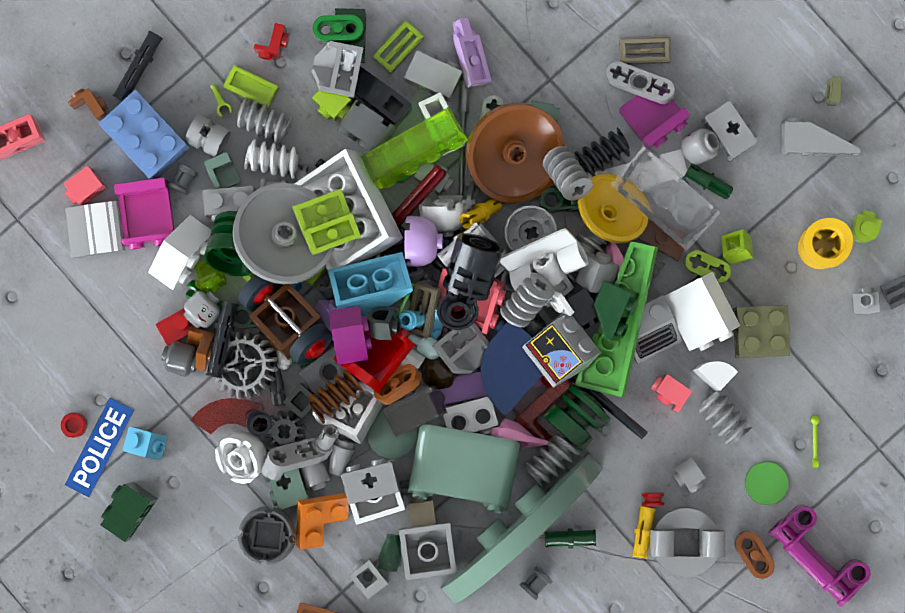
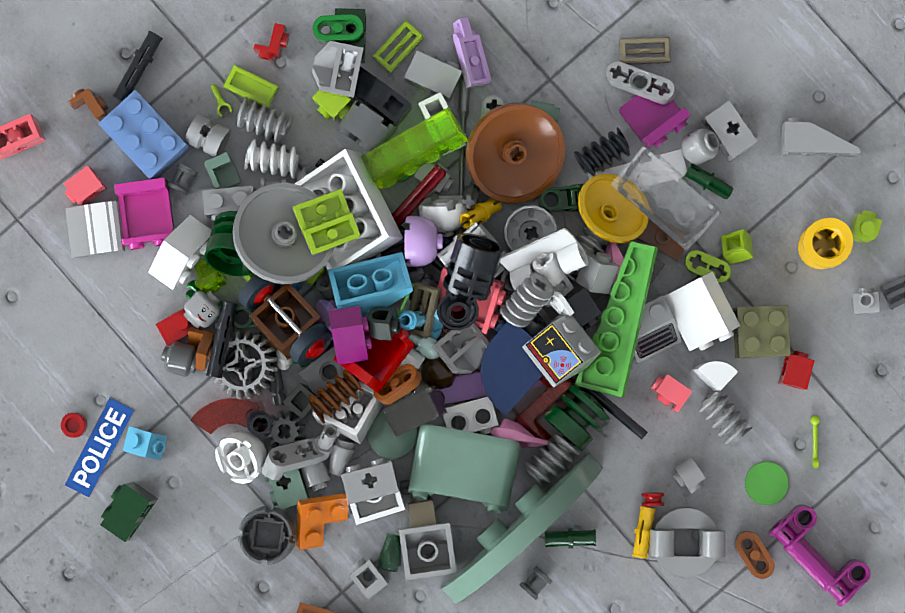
light grey piece [543,146,593,201] -> none
dark green slope [594,281,638,341] -> none
olive tile [826,76,842,106] -> none
none -> red brick [778,351,815,390]

